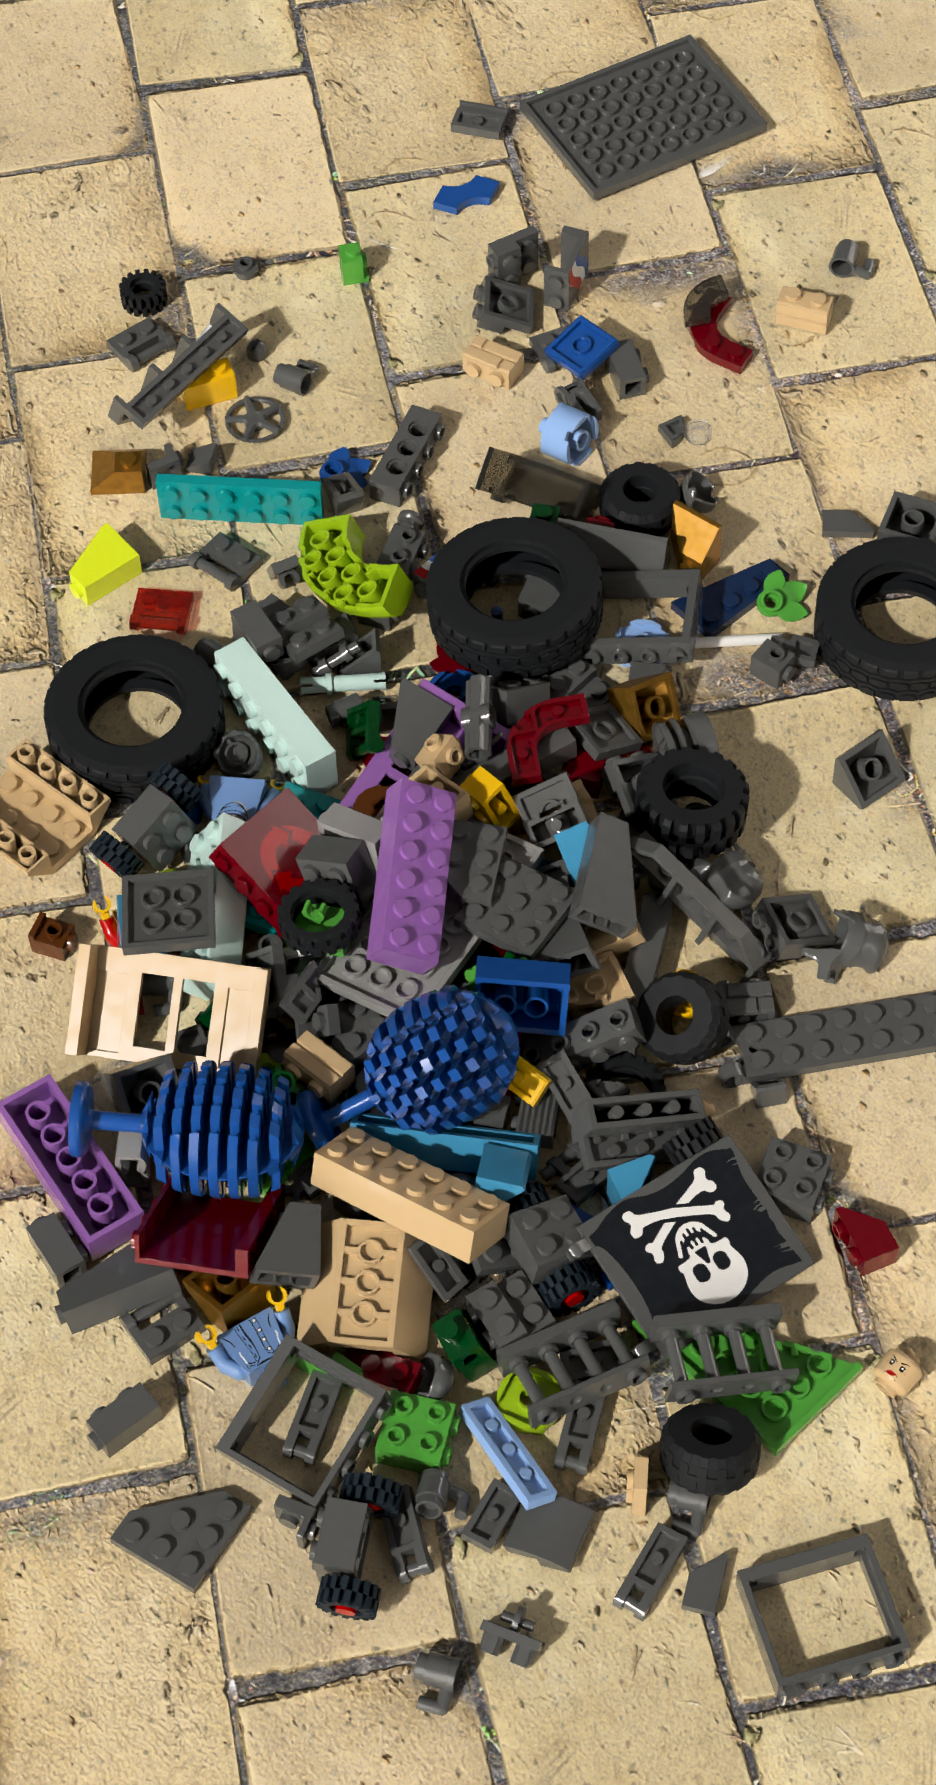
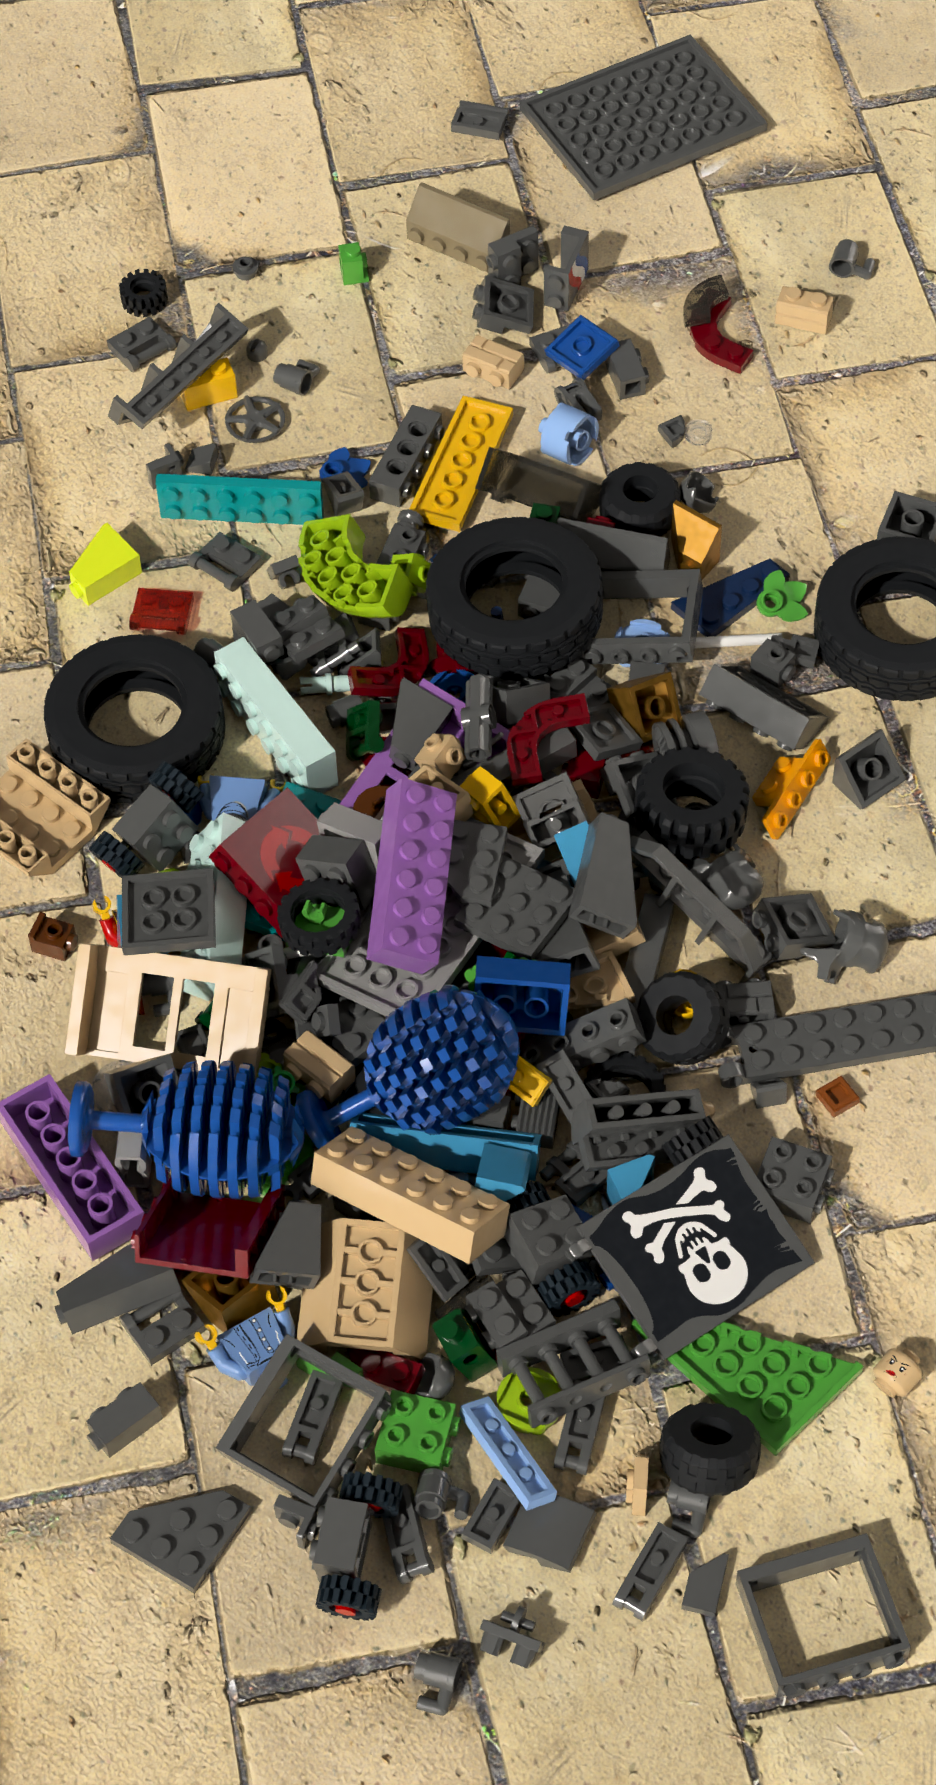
dark grey brick [26,1212,89,1289] -> none
pearl gold slope [90,449,147,495] -> none
dark grey hair [212,729,263,778] -> none
blue tile [433,175,499,215] -> none
dark grey fence [648,1302,800,1404] -> none
dark grey tile [822,509,874,538] -> none
dark red slope [831,1206,899,1276] -> none
none -> dark red plate [347,627,429,697]
none -> lime brick [391,553,431,596]
none -> dark tan slope [406,182,510,273]
none -> yellow plate [409,396,513,532]
none -> dark grey slope [699,663,829,751]
none -> light orange bracket [752,739,831,840]
none -> dark orange tile [816,1075,860,1118]

